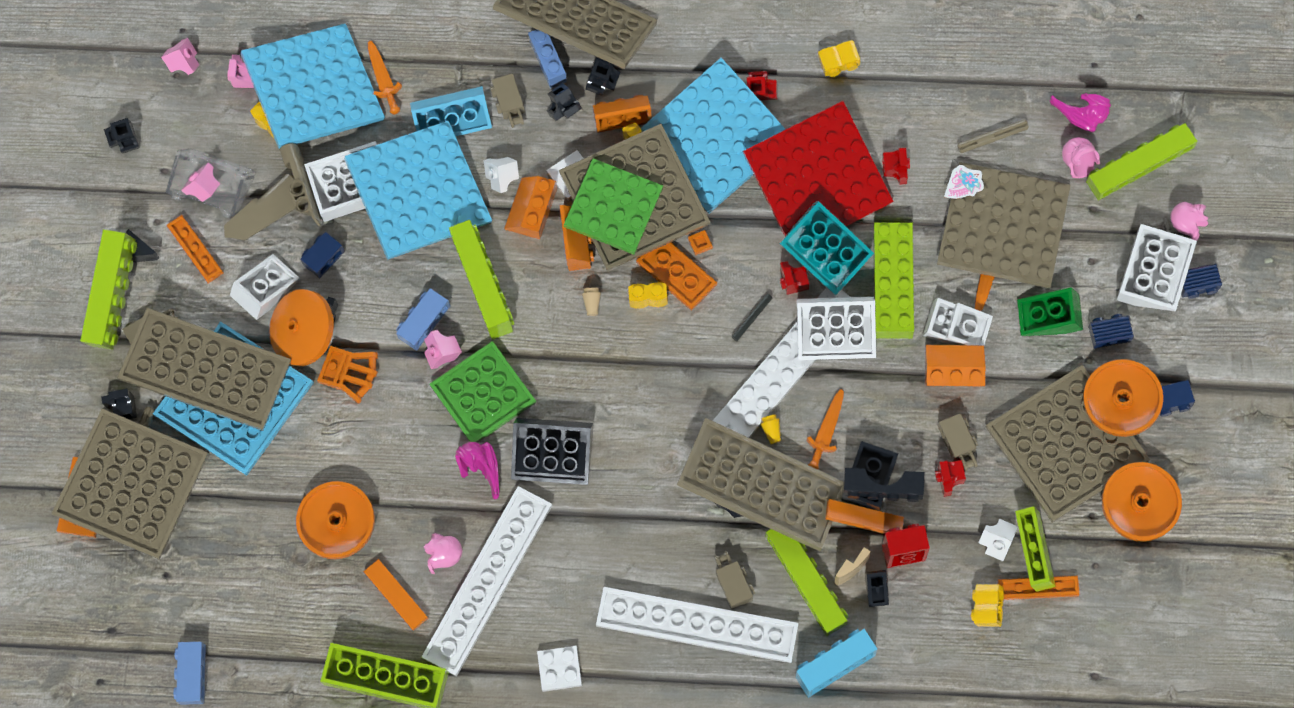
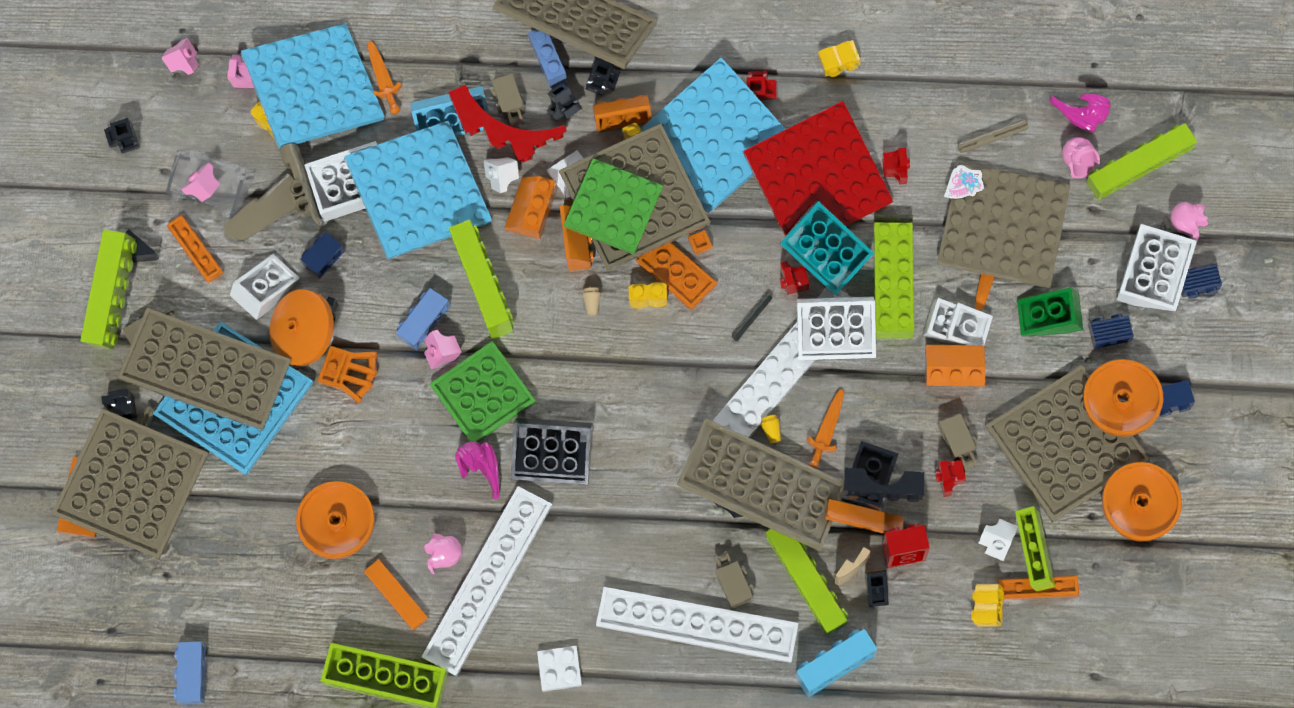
none -> red arch [448,85,567,162]

